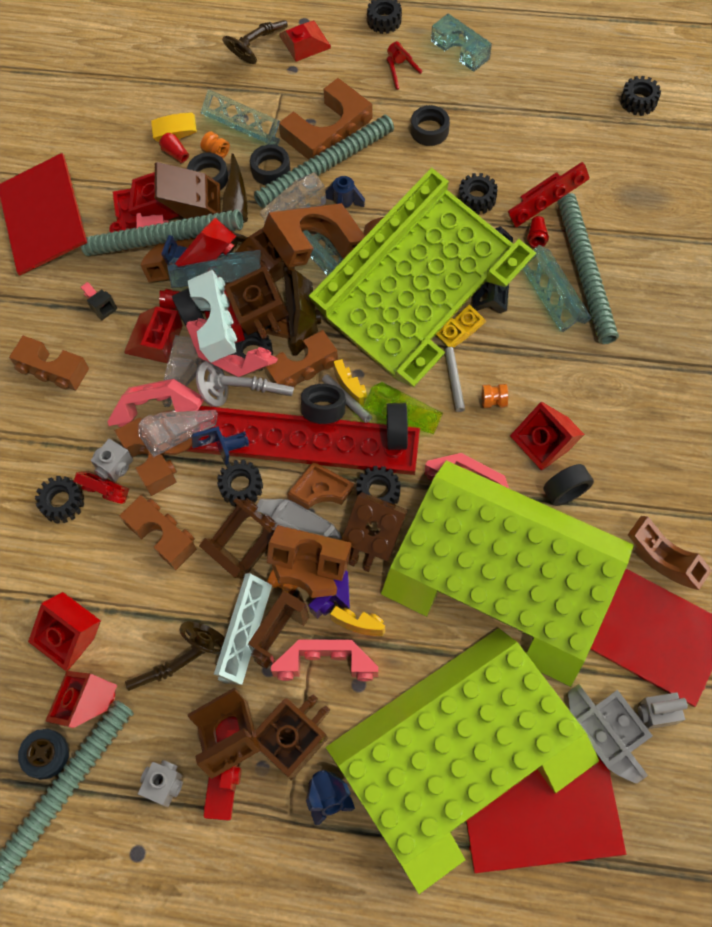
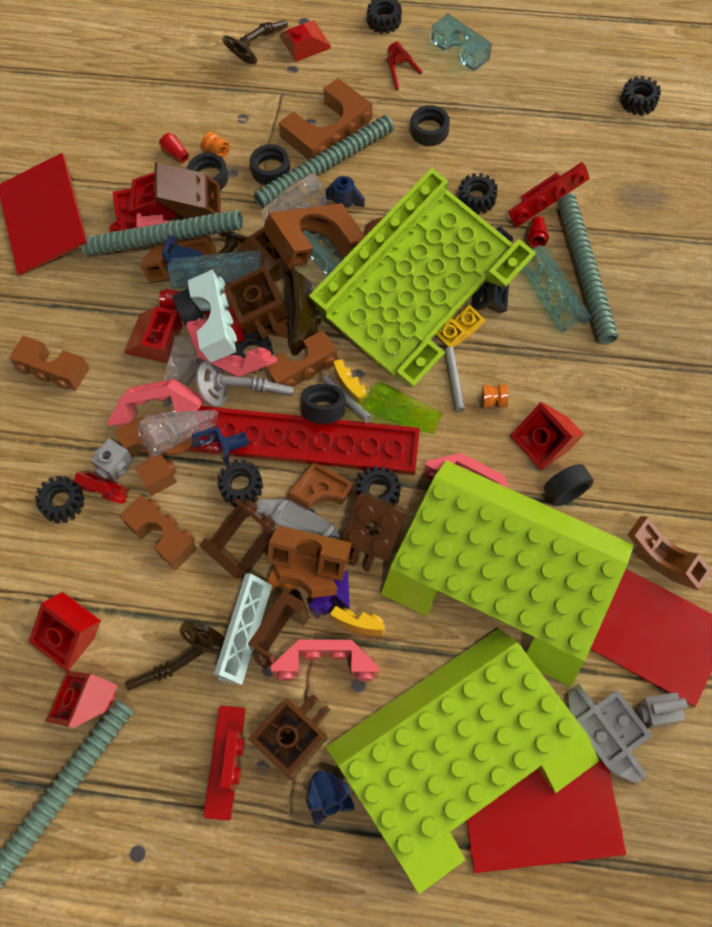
black wheel [18,729,69,780] -> none
pearl dark grey piece [80,282,117,321] -> none
light grey brick [138,760,183,807] -> none
yellow slope [151,113,197,142] -> none
red slope [175,217,236,267] -> none
reddish brown panel [187,687,260,779] -> none
clear light blue fence [200,89,280,145] -> none
dark brown piece [222,153,248,223] -> none
black tyre [387,403,408,450] -> none

